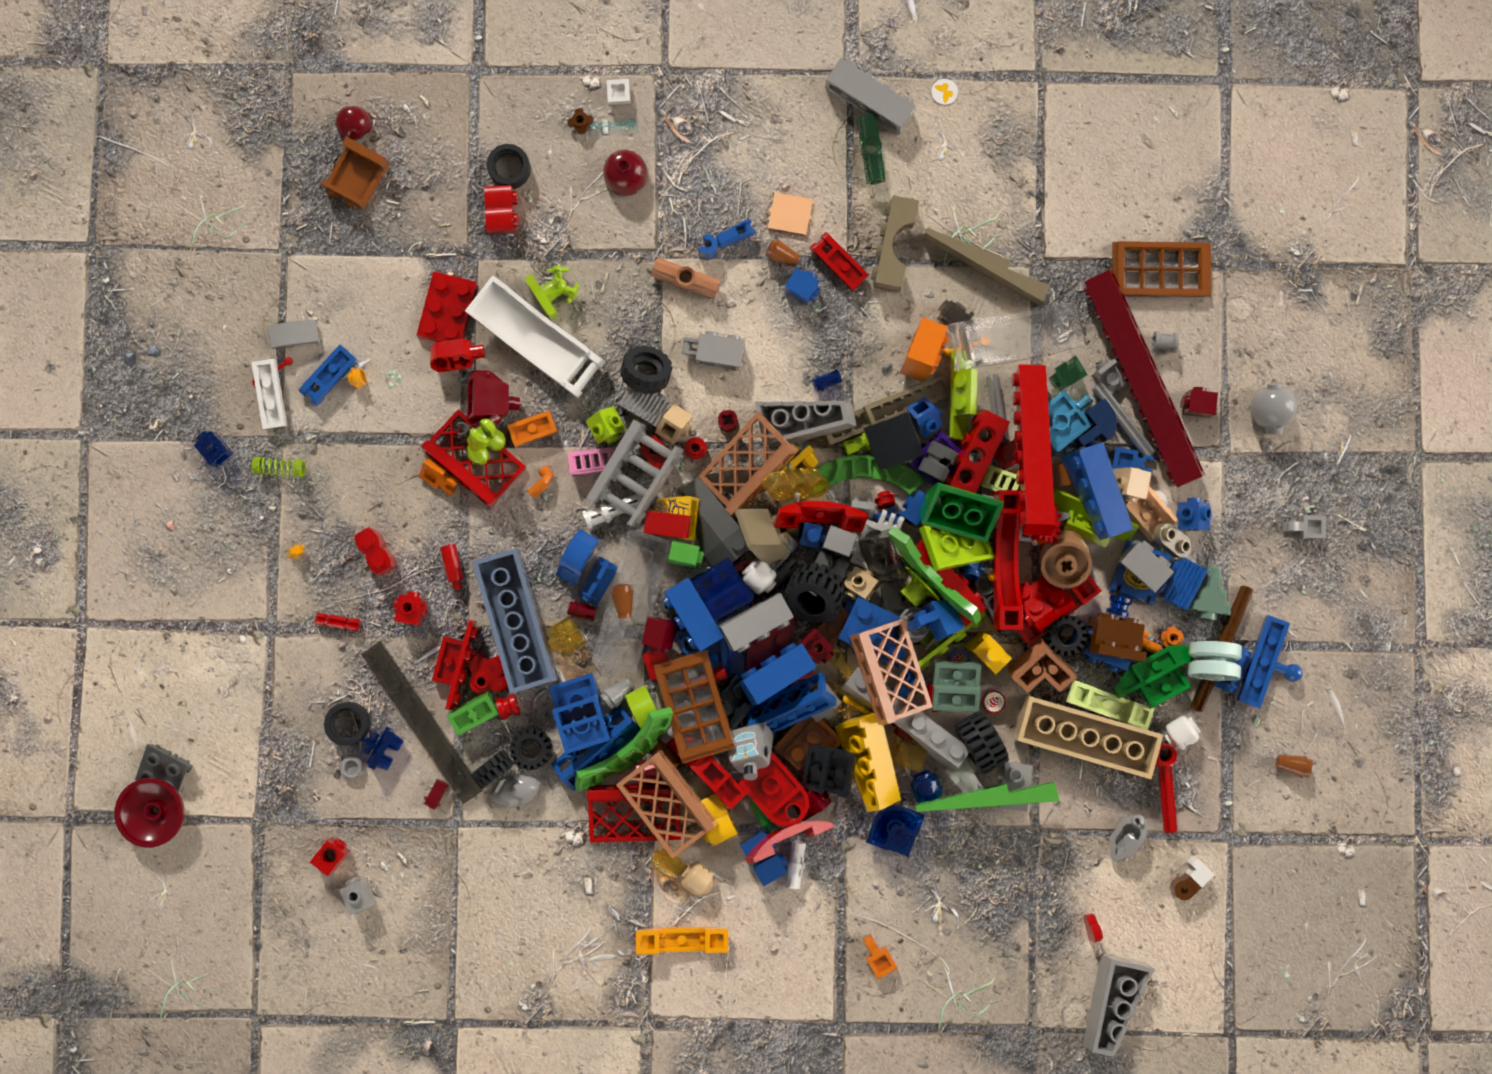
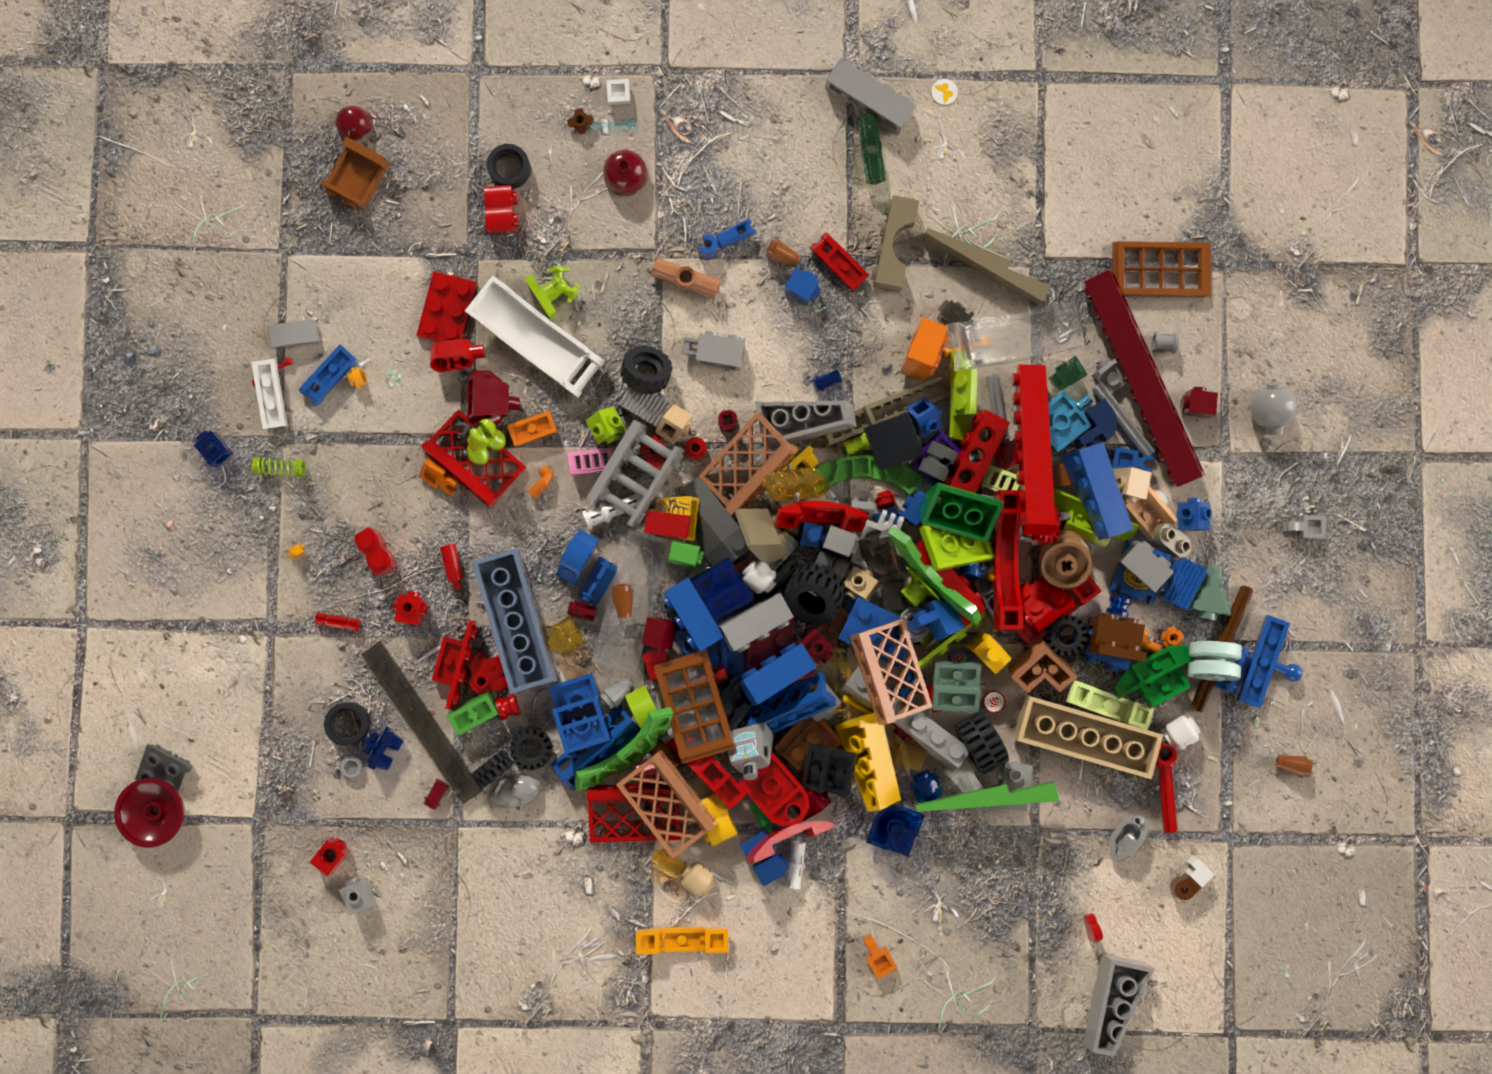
light nougat piece [768,192,813,236] -> none

